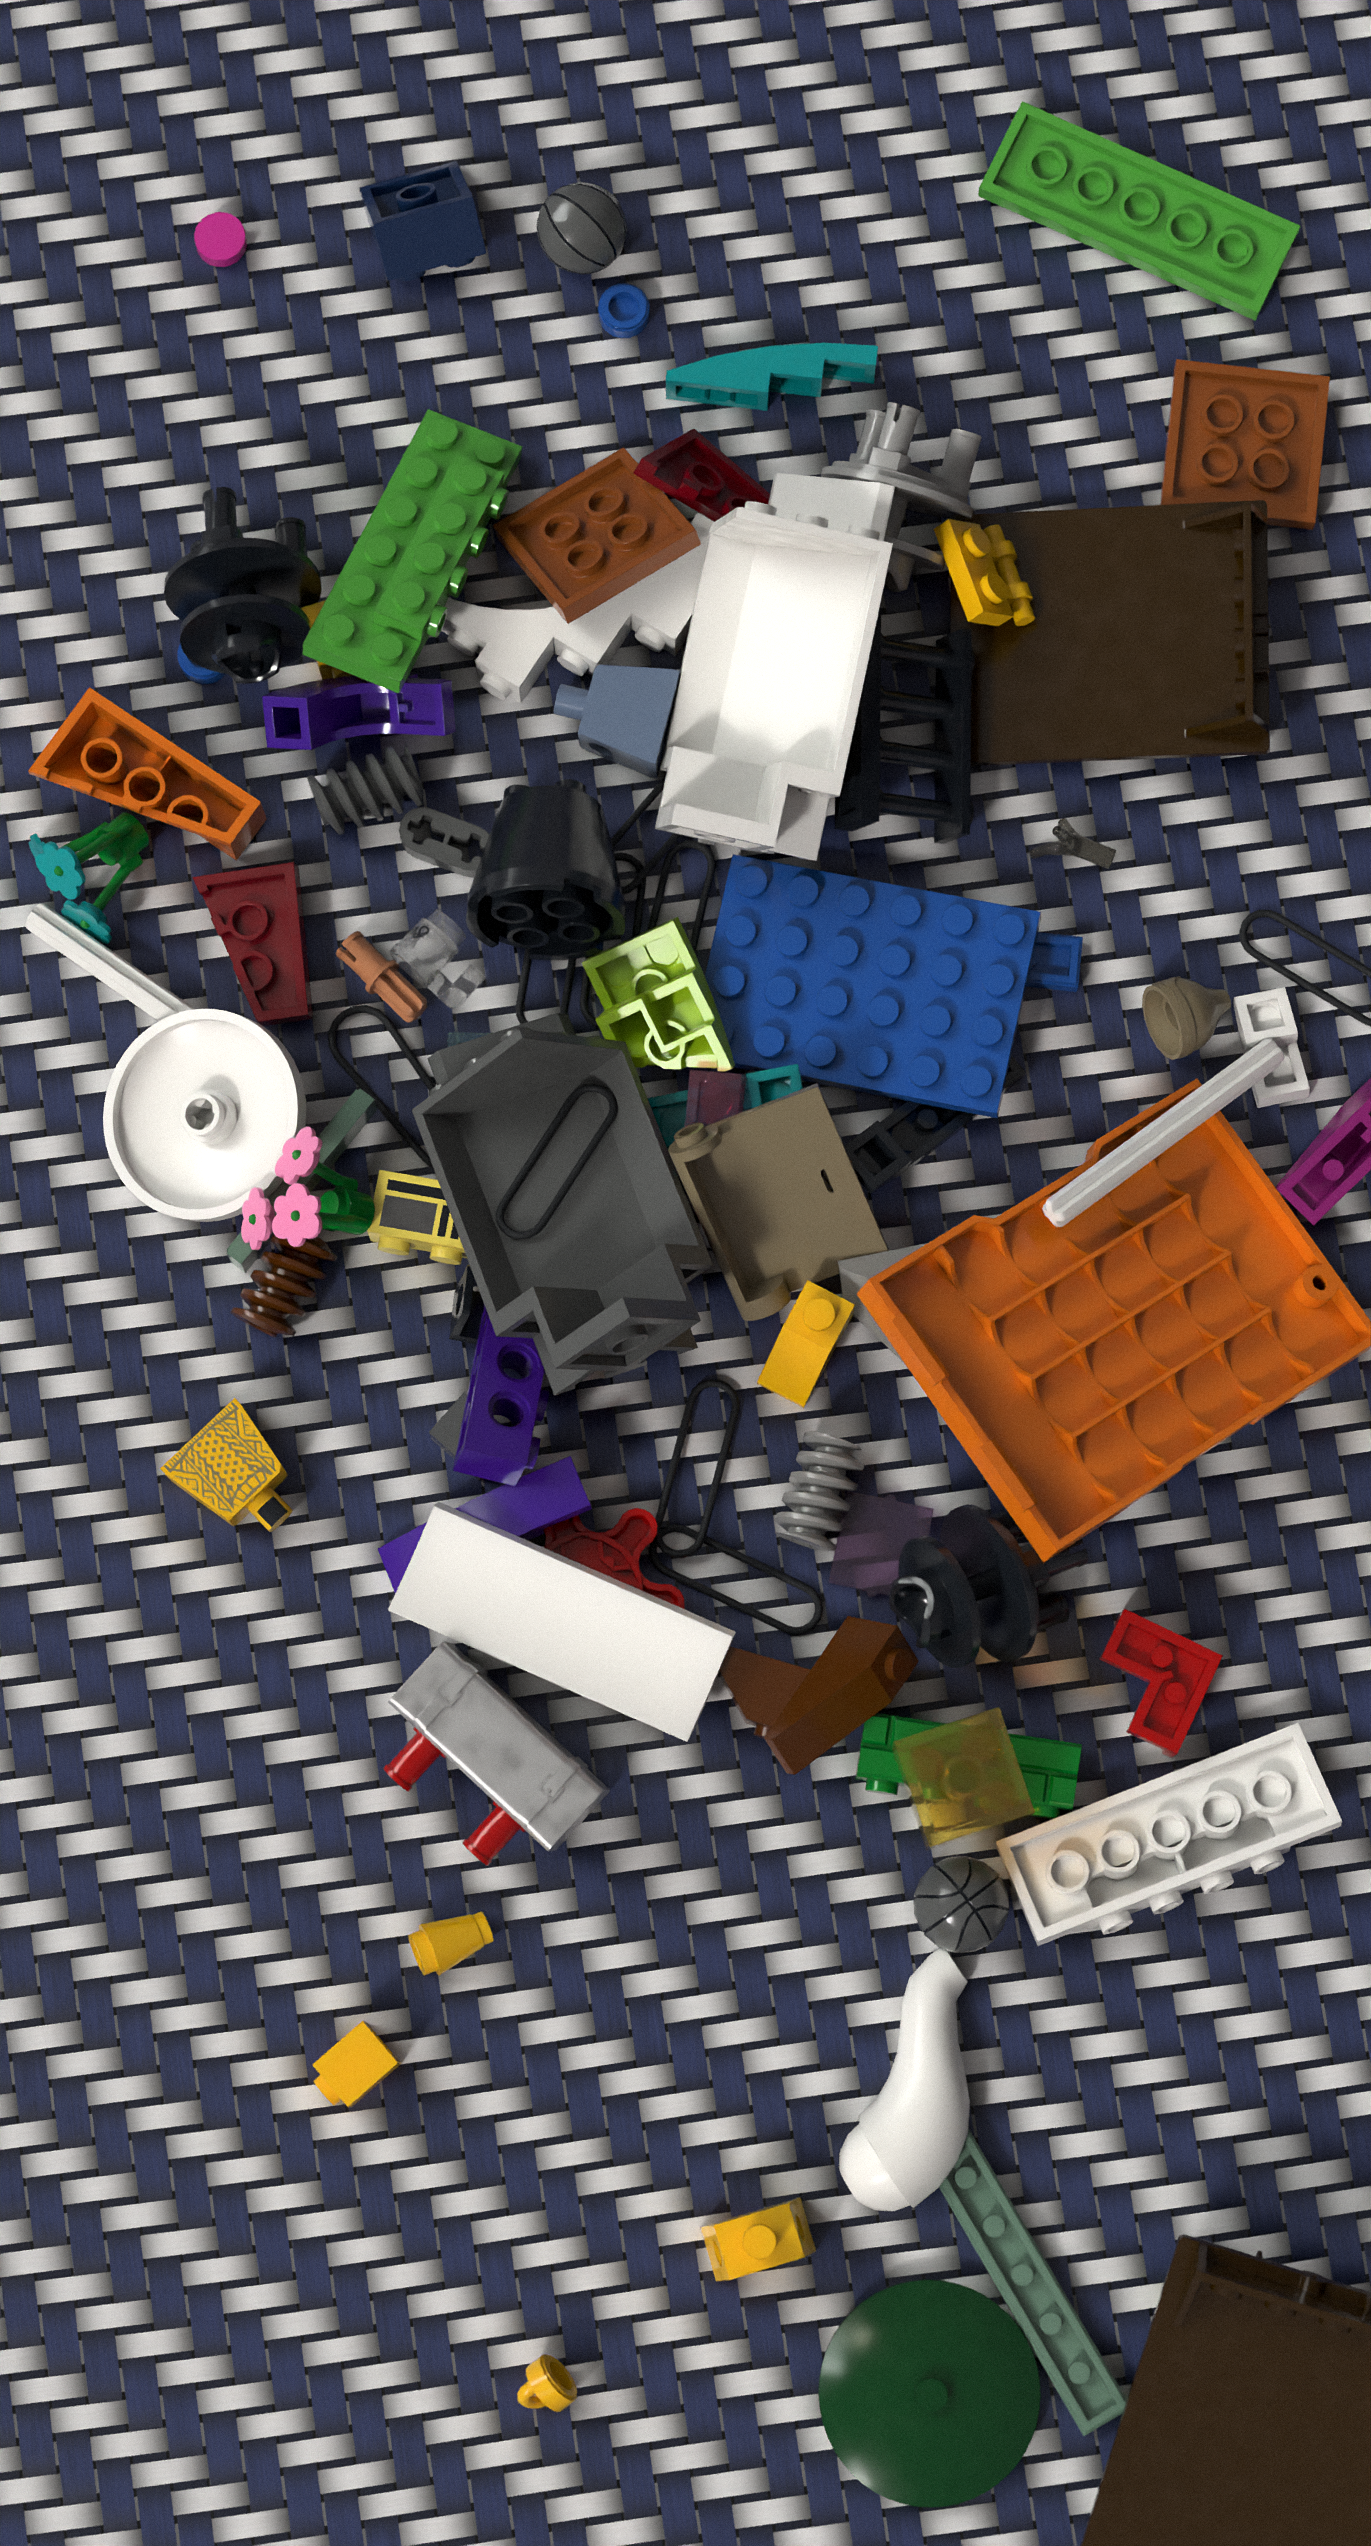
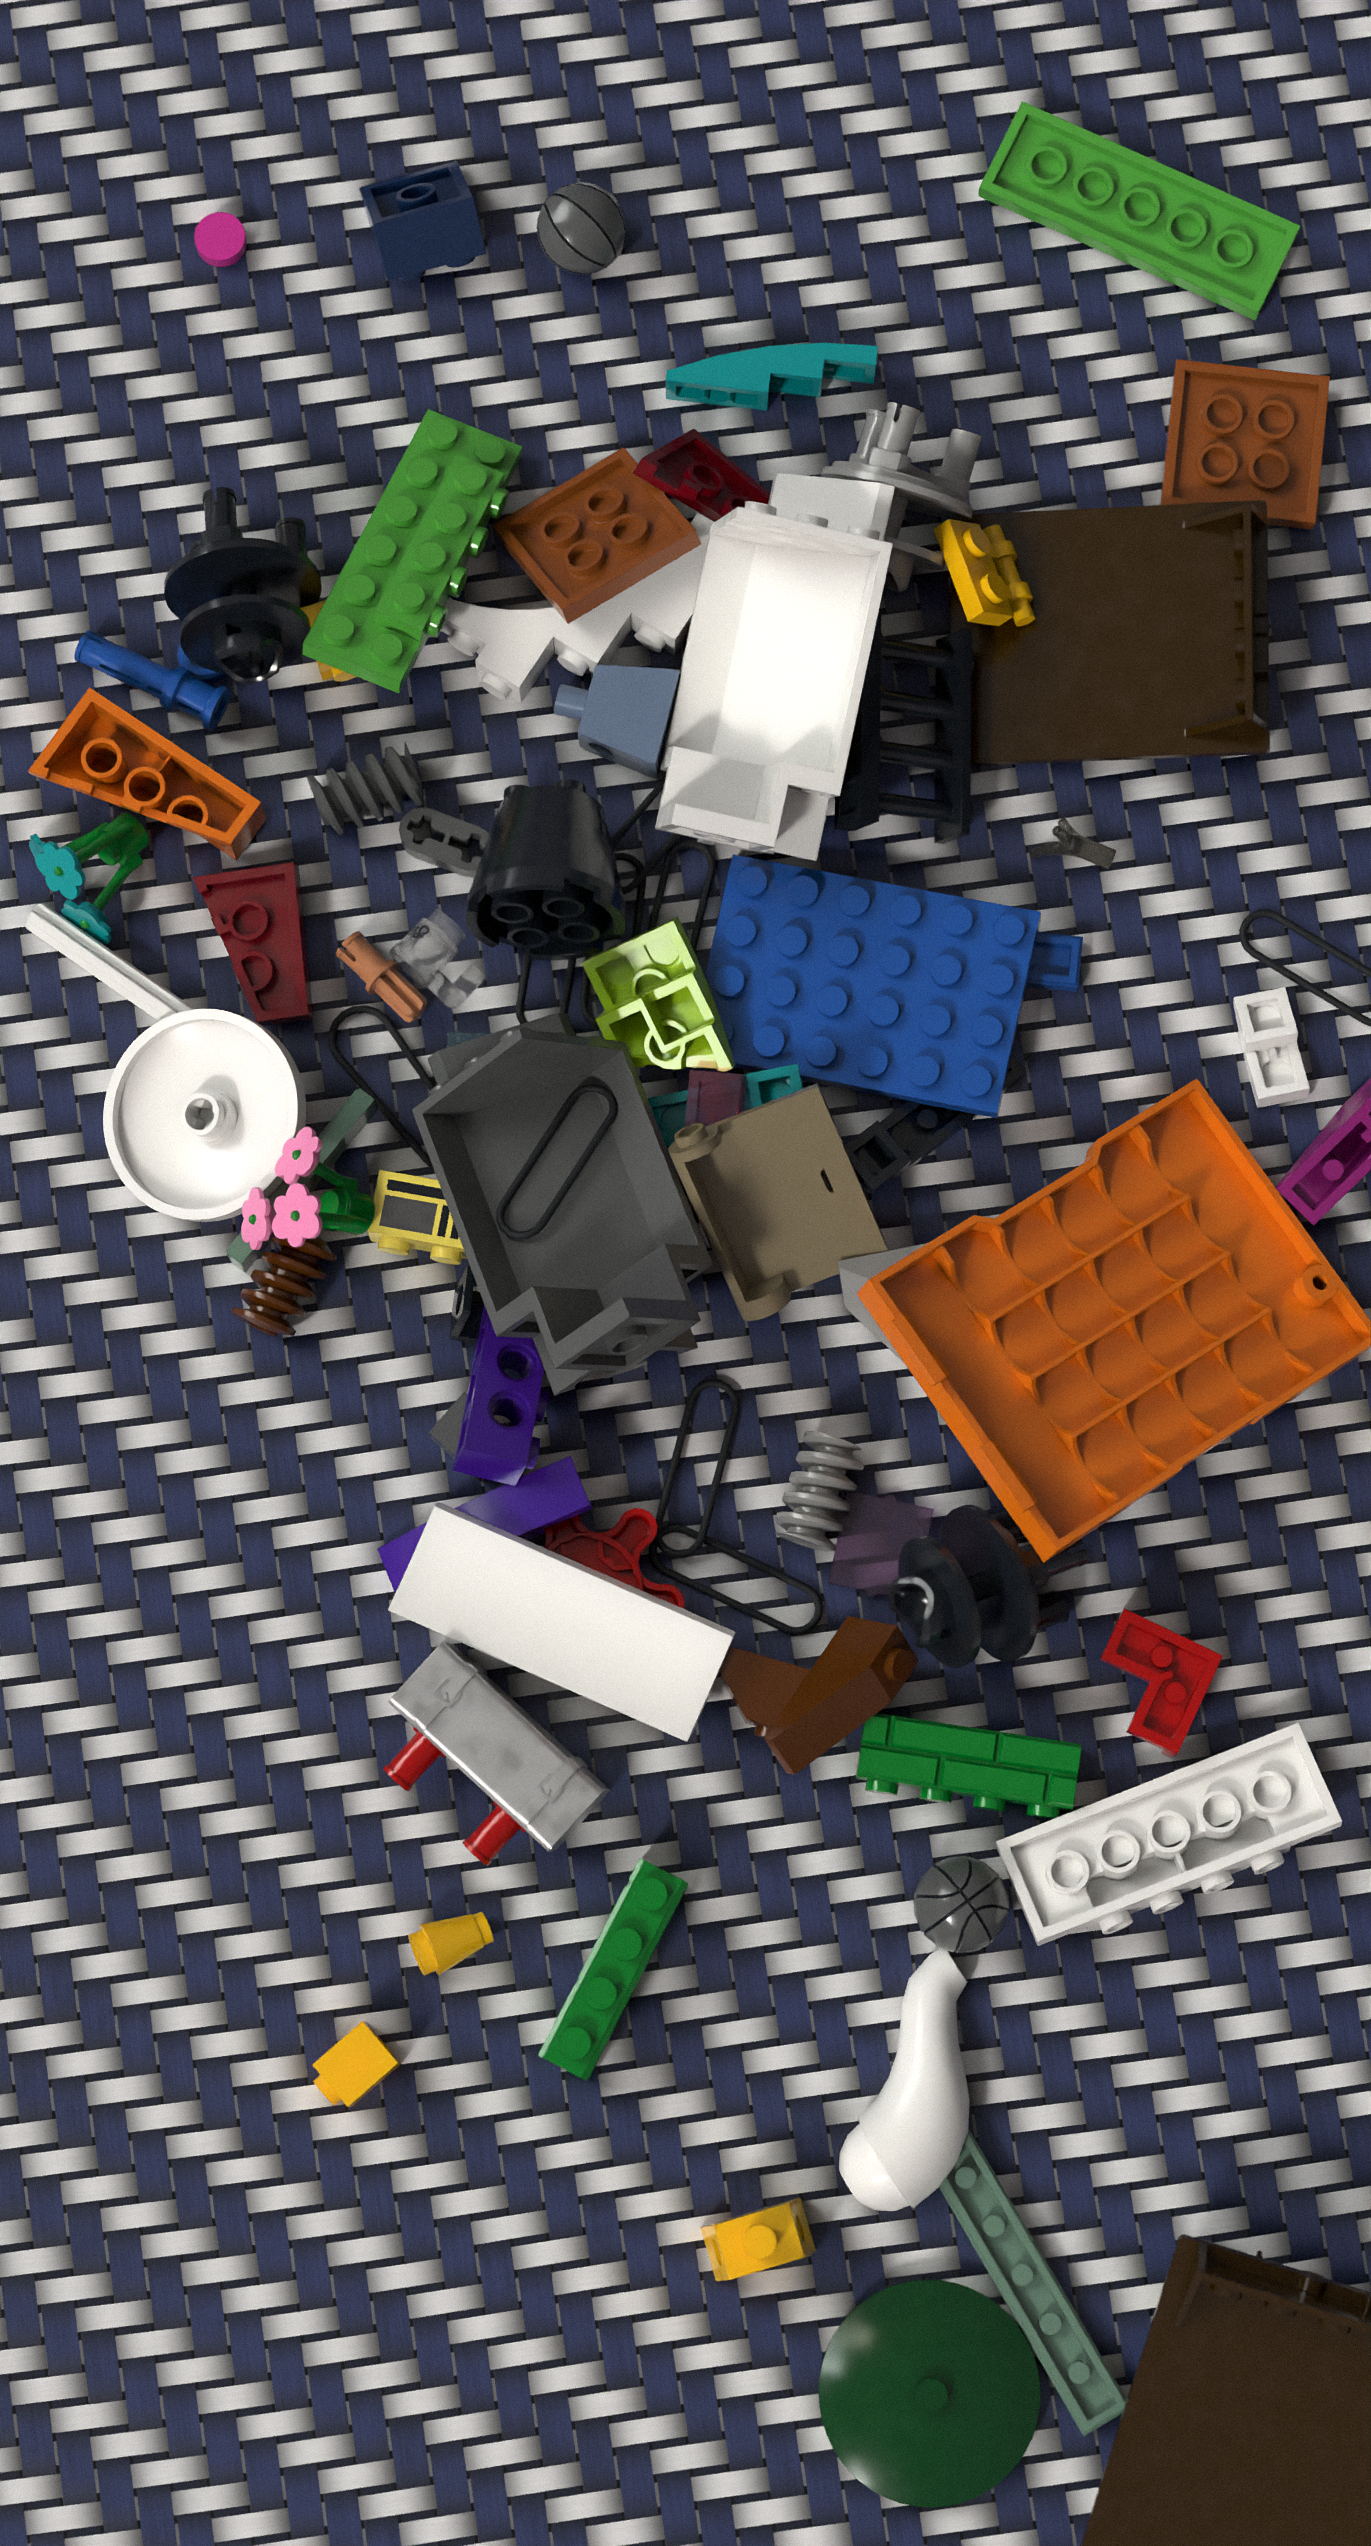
yellow torso [160,1398,293,1532] -> none
dark purple arch [262,673,456,750] -> none
yellow tile [517,2354,577,2412] -> none
blue tile [598,283,650,338] -> none
yellow slope [757,1280,855,1408] -> none
clear yellow brick [892,1707,1035,1851] -> none
white axle [1042,1039,1285,1227] -> none
dark tan helmet [1142,976,1231,1060] -> none
none -> blue pin [74,630,231,731]
none -> green brick [538,1858,688,2081]

